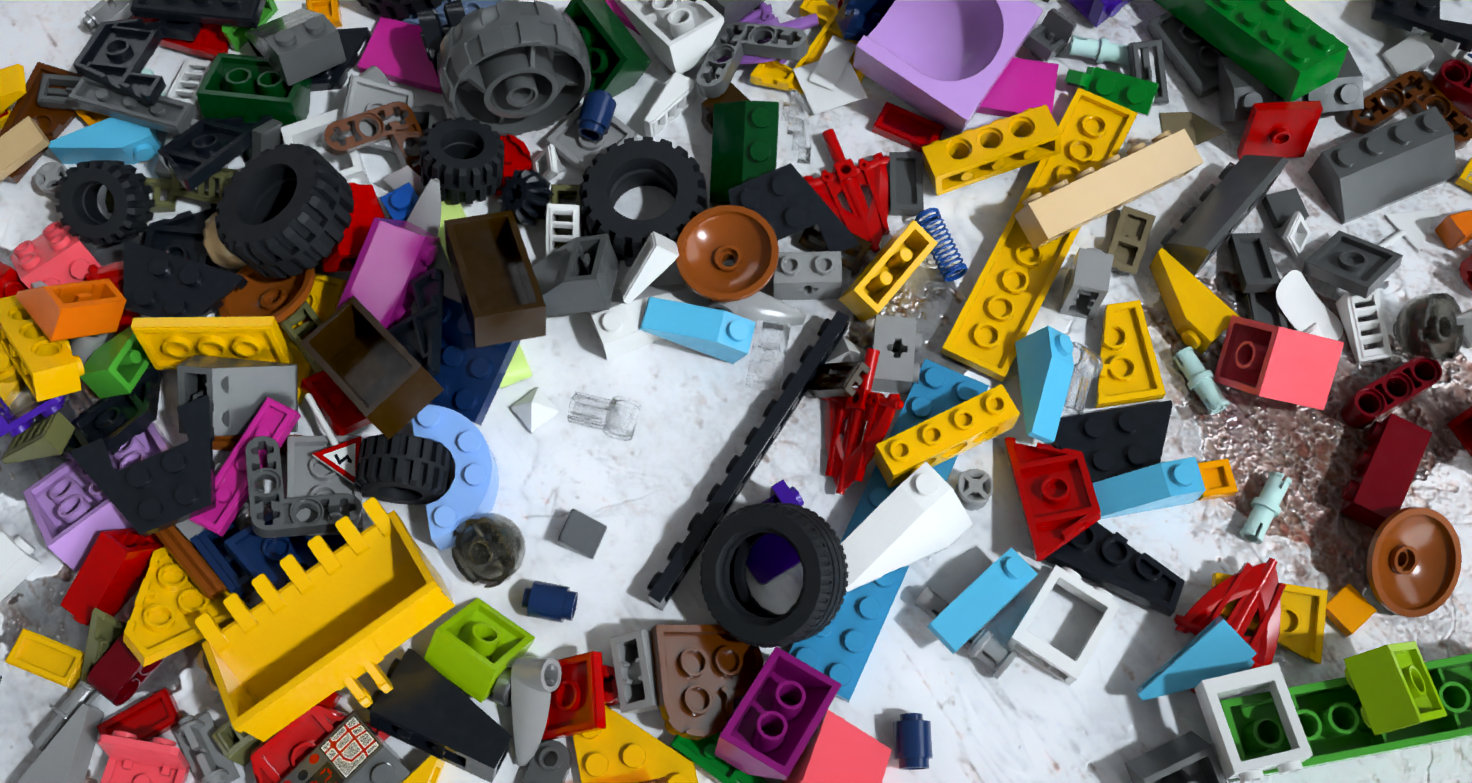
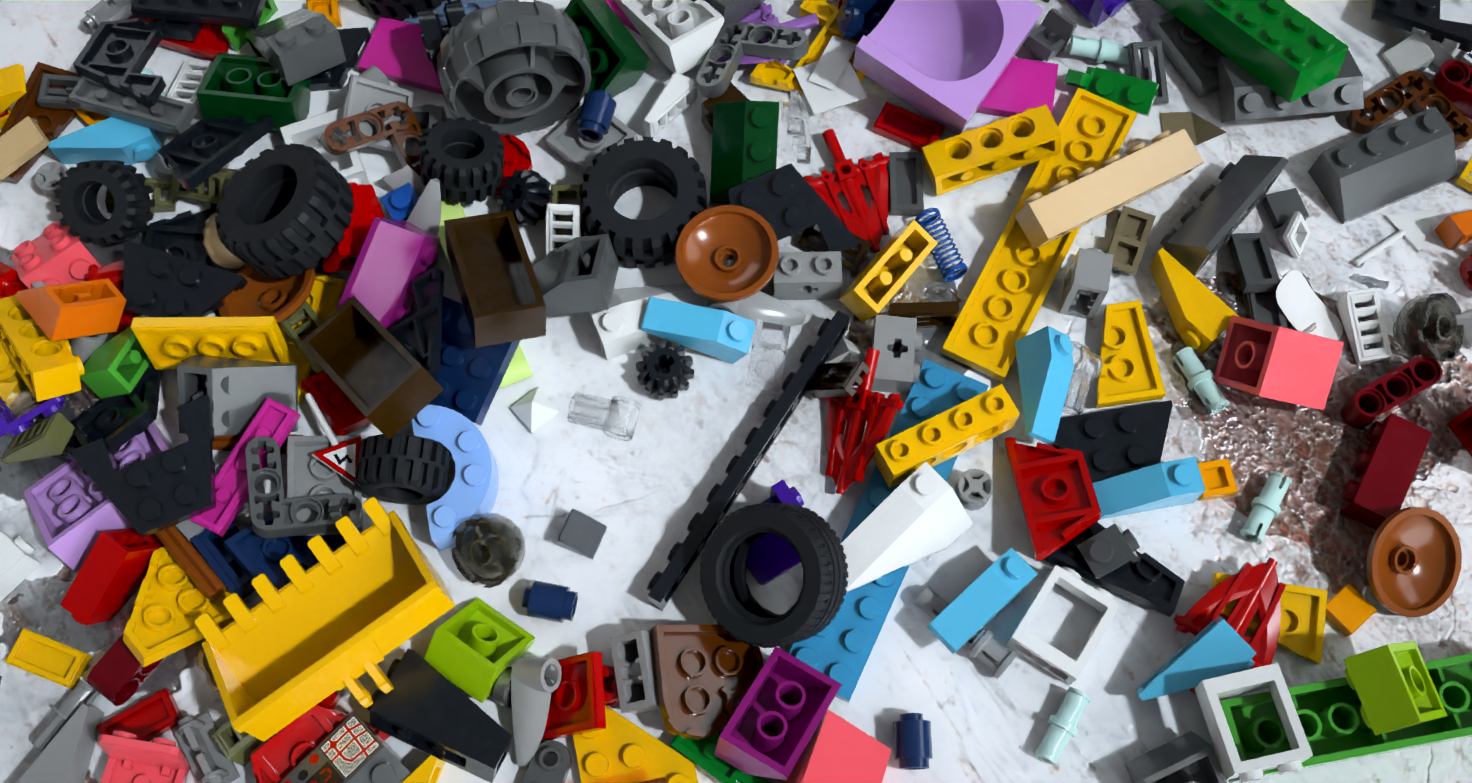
olive tile [81,607,127,685] -> none
dark grey tile [251,119,283,159] -> none
white slope [532,144,564,182] -> none
white slope [620,231,679,304] -> none
red plate [1237,101,1323,160] -> none
dark grey plate [1302,230,1403,299] -> none
none -> black gear [636,340,694,400]
none -> dark brown tile [887,301,959,328]
none -> light aqua pin [1035,687,1091,766]
none -> dark grey bracket [1077,523,1140,579]

